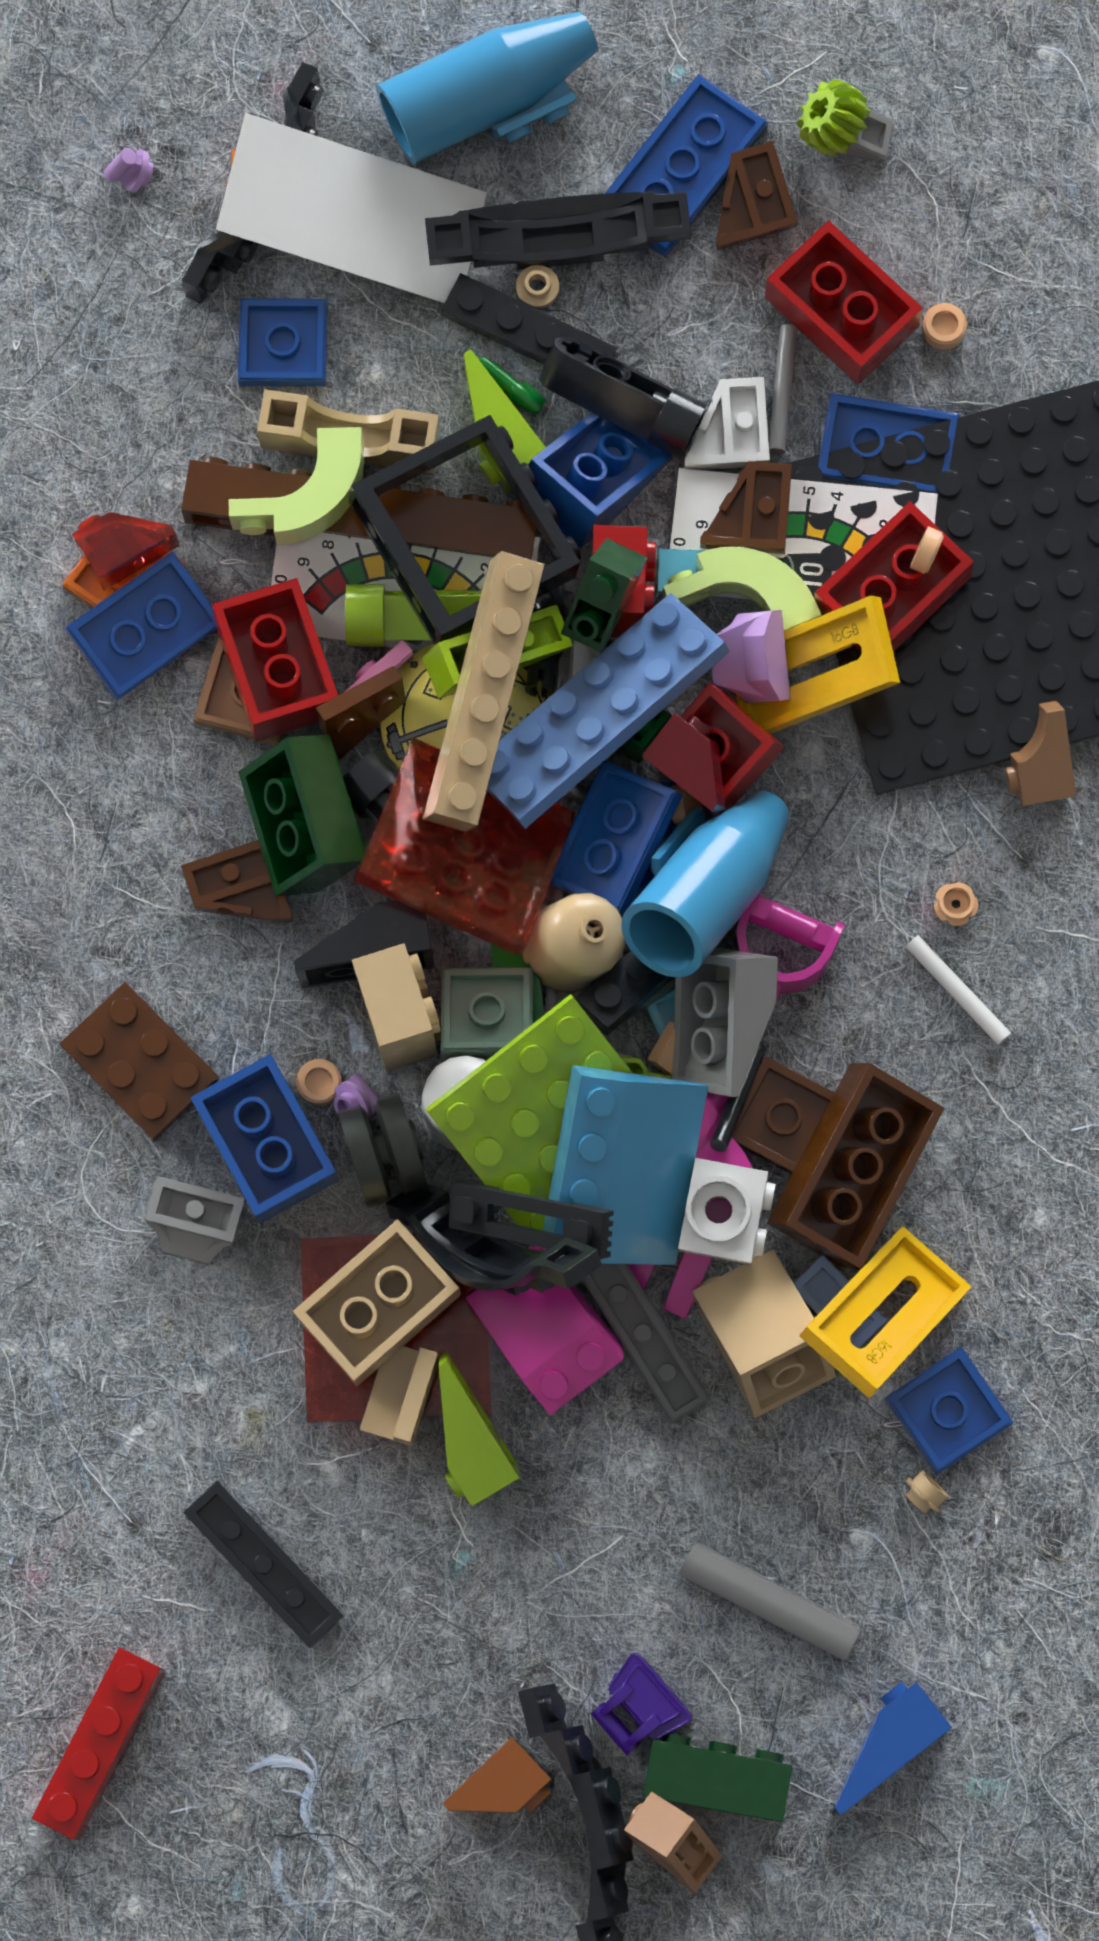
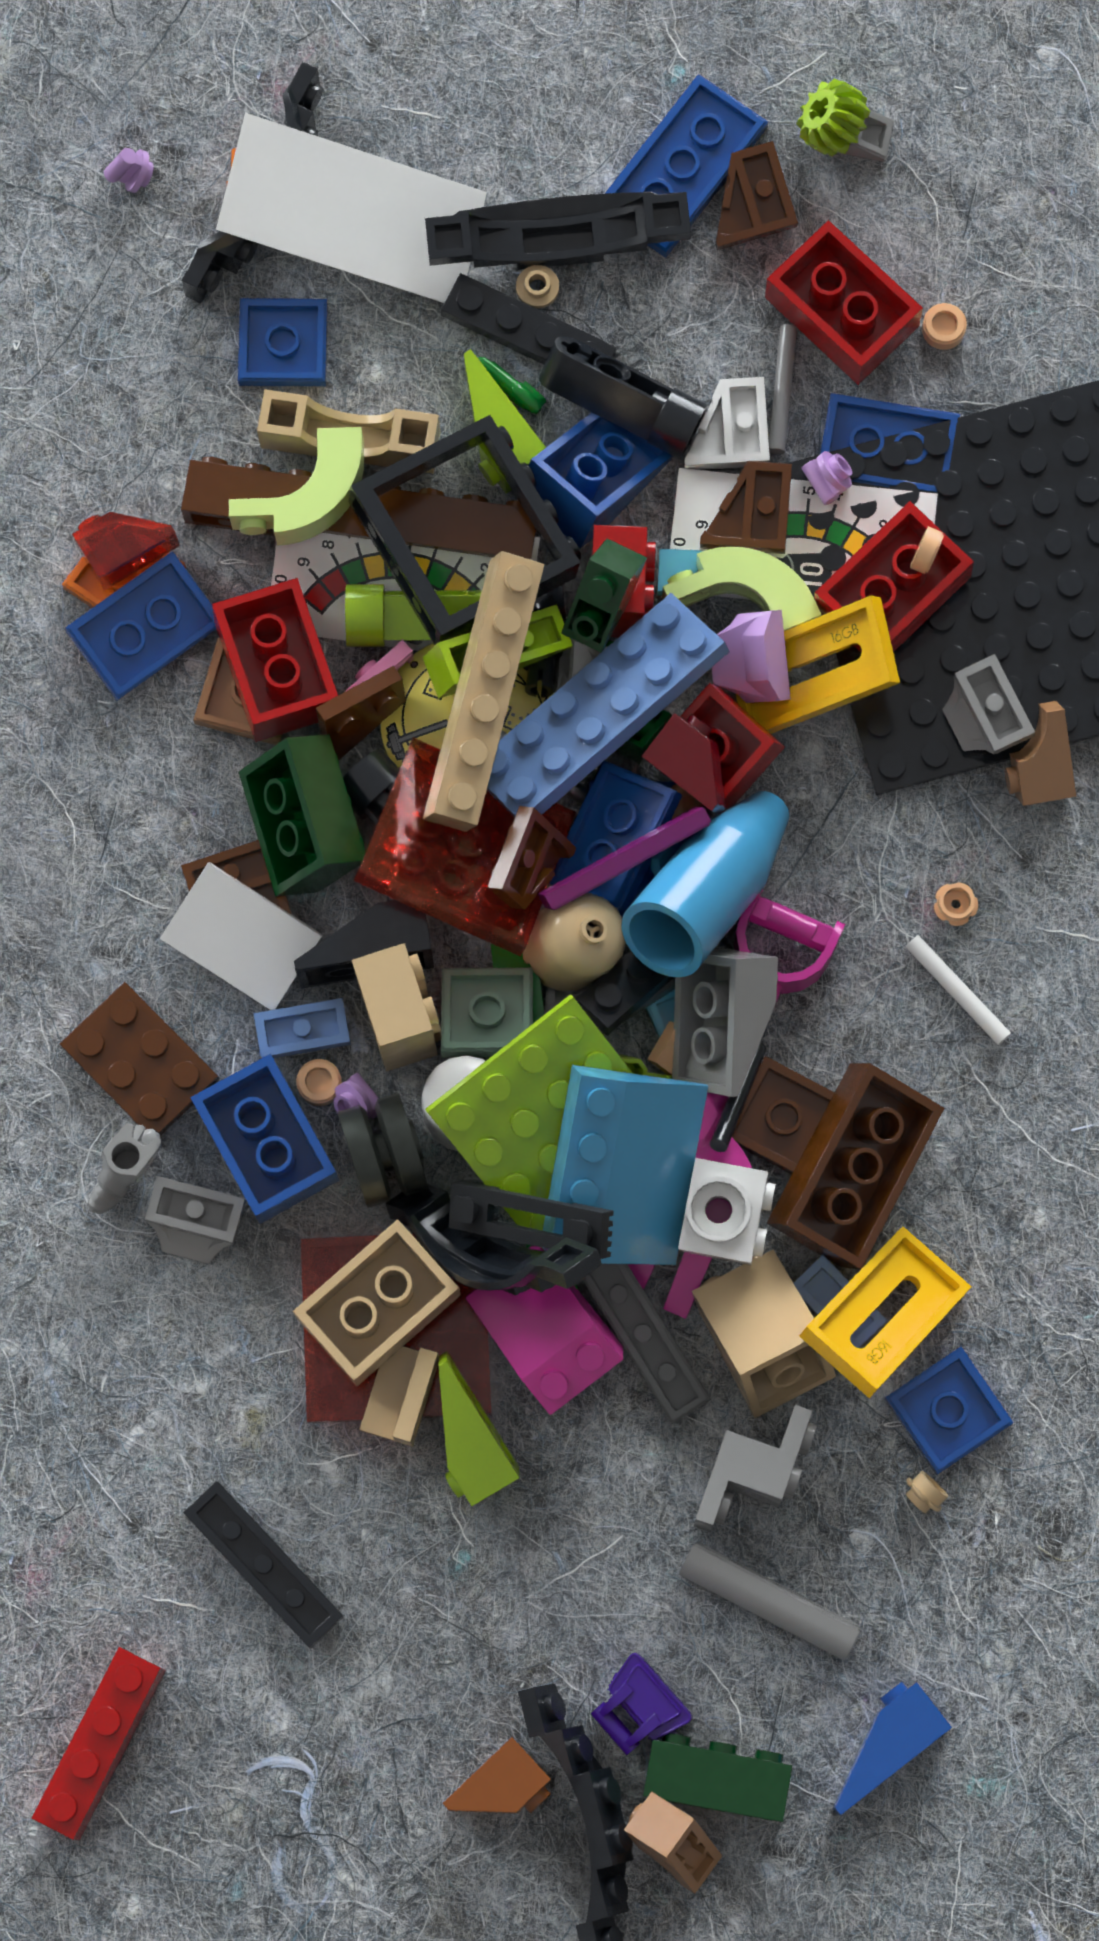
dark azure piece [376,12,598,165] -> none
none -> light grey animal [88,1123,161,1214]
none -> white tile [160,862,323,1010]
none -> medium blue plate [253,998,351,1059]
none -> reddish brown wing [488,806,576,910]
none -> magenta tile [538,807,711,910]
none -> light grey bracket [694,1405,817,1532]
none -> lavender plate [801,451,852,506]
none -> light grey slope [942,654,1035,754]

